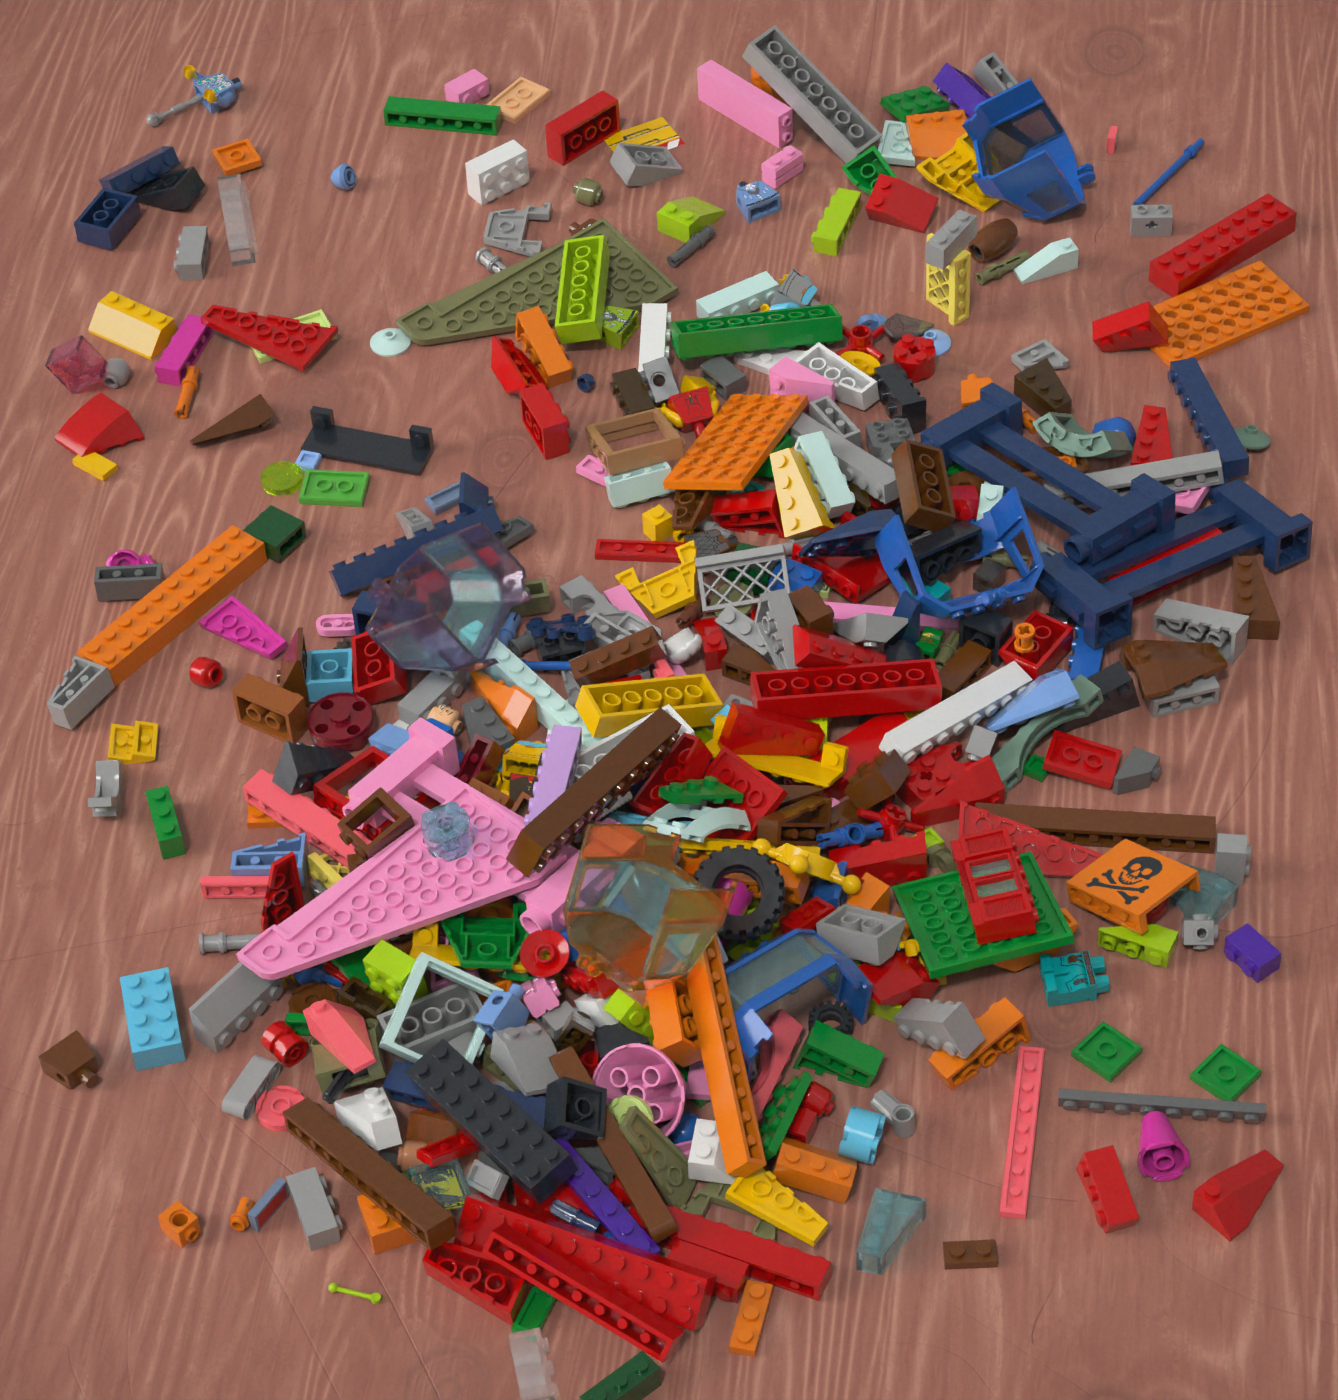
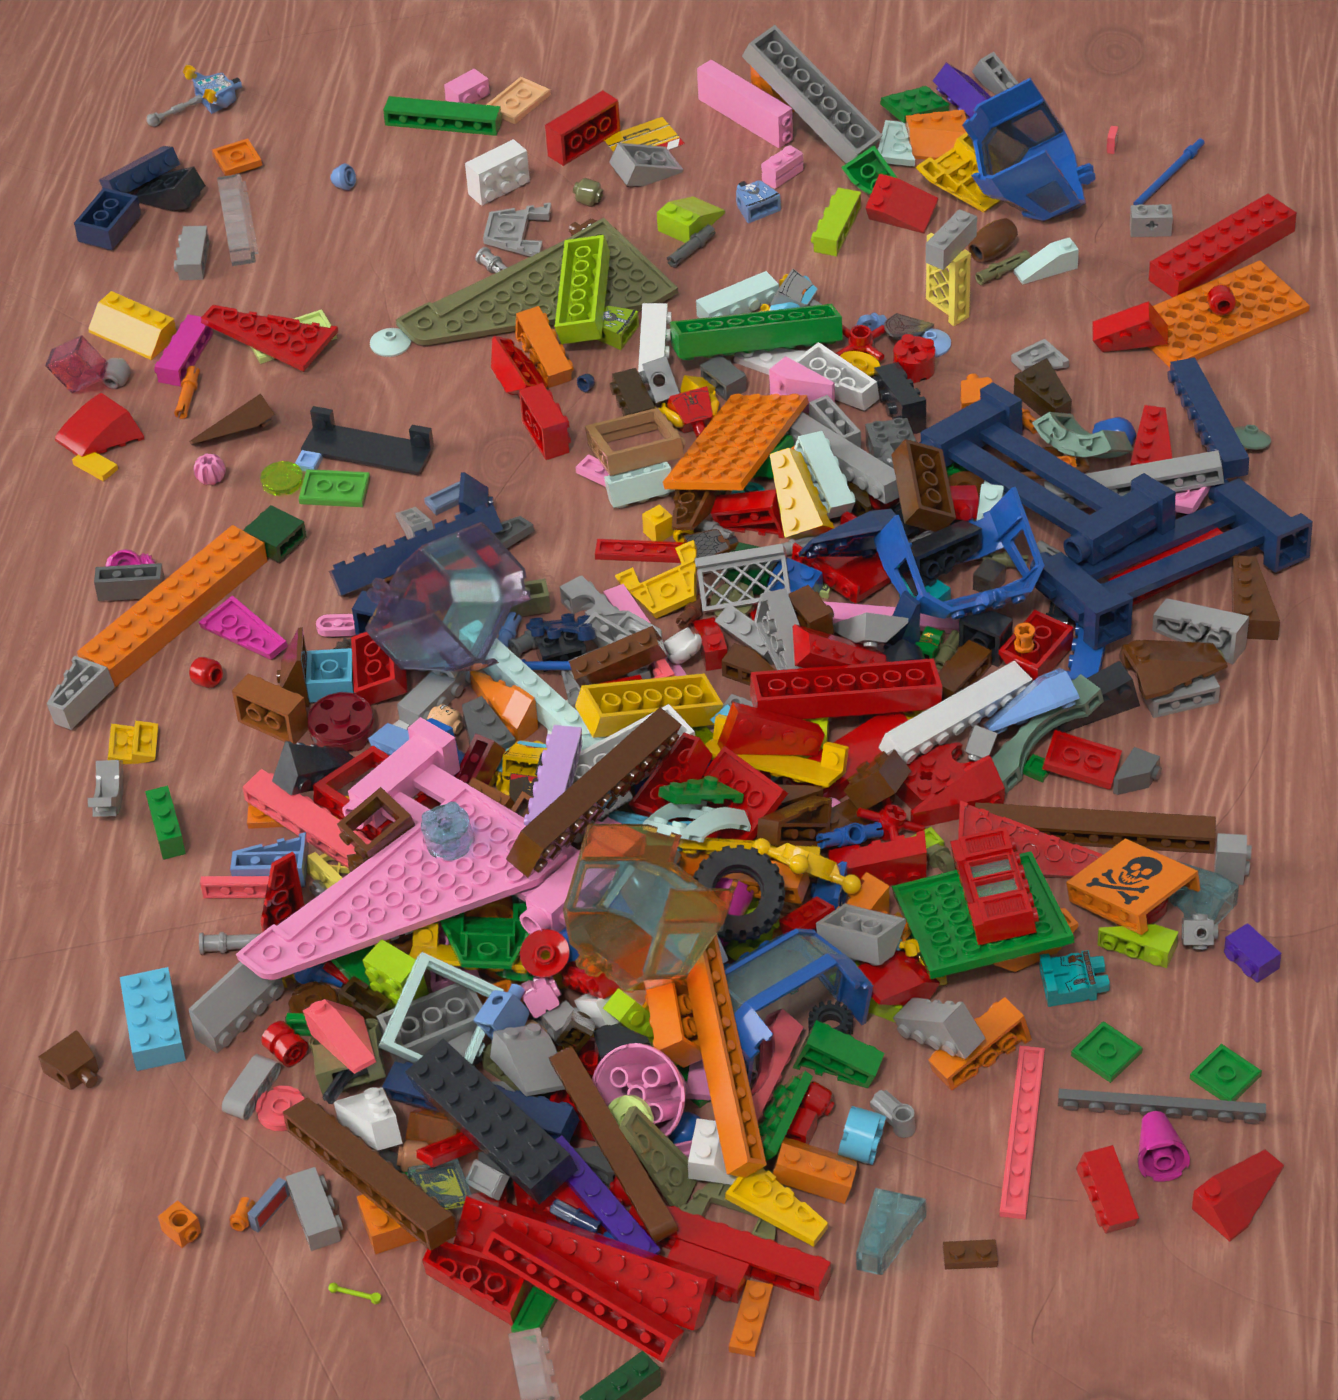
black slope [544,1076,607,1140] -> none
none -> bright pink piece [194,453,226,485]
none -> red head [1207,285,1236,316]

